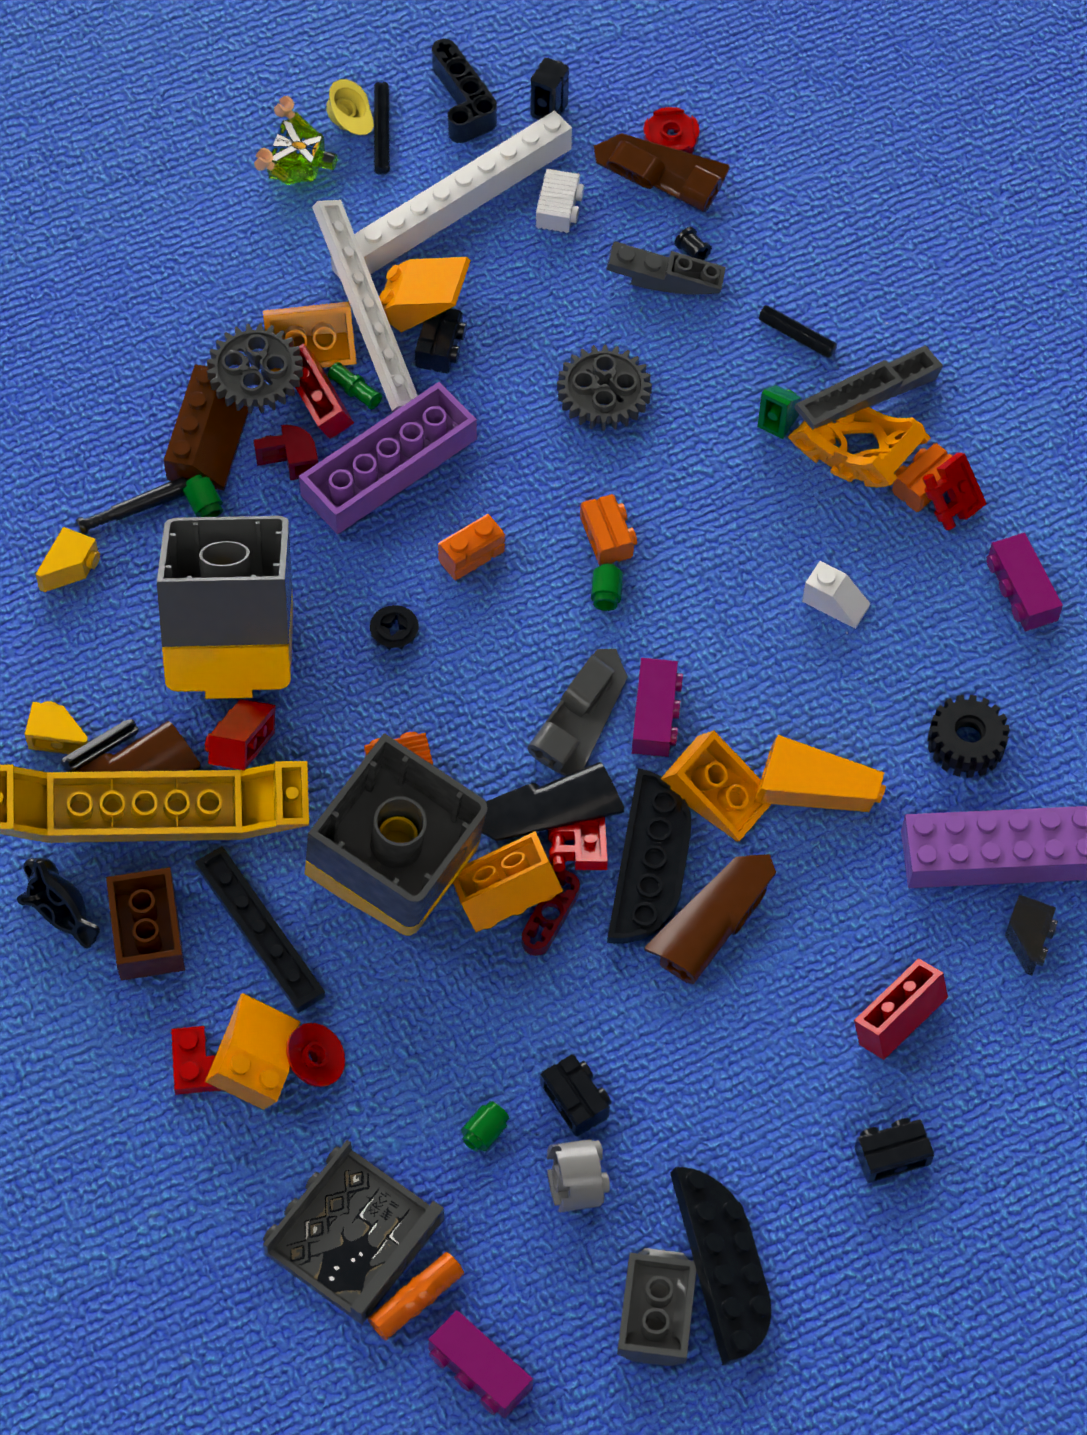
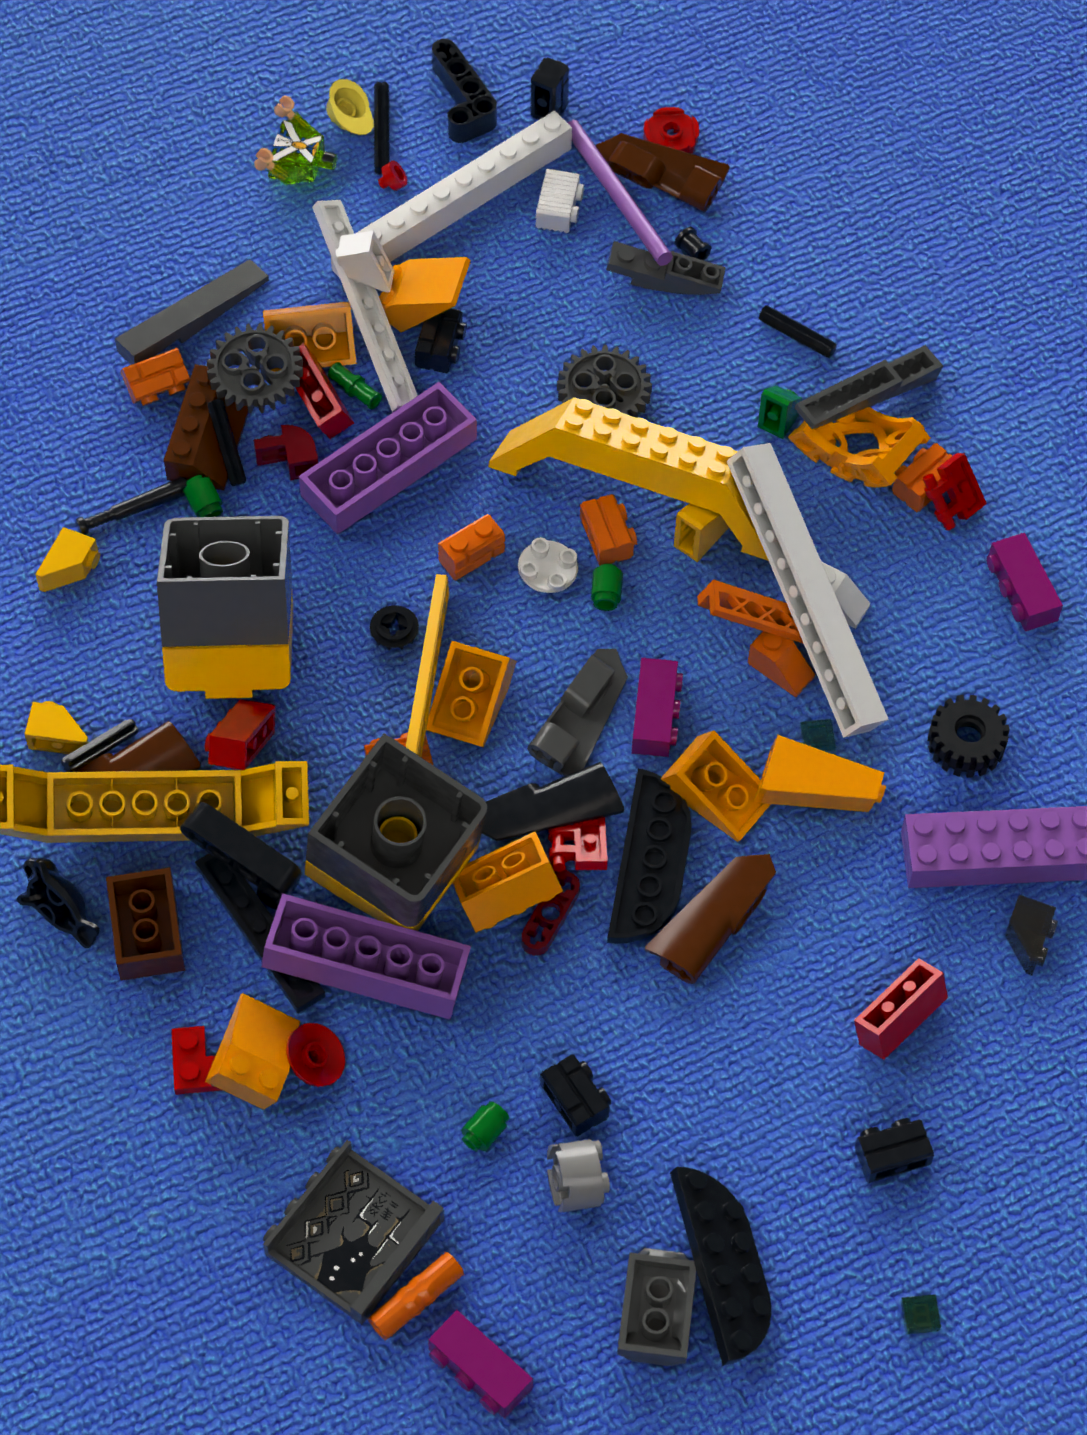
none -> dark grey slope [115,259,269,365]
none -> orange brick [120,348,190,406]
none -> black beam [180,802,302,910]
none -> black axle [207,399,246,486]
none -> medium lavender brick [261,893,471,1020]
none -> white slope [335,230,394,293]
none -> red tile [378,160,408,191]
none -> yellow tile [406,574,449,758]
none -> light orange slope [426,641,517,747]
none -> yellow slope [488,397,768,561]
none -> white dish [518,537,578,593]
none -> medium lavender piece [568,120,673,266]
none -> yellow slope [674,504,729,562]
none -> orange fence [697,580,804,644]
none -> white brick [727,443,889,738]
none -> orange slope [748,631,815,698]
none -> tile [800,719,836,751]
none -> clear green tile [901,1294,941,1334]

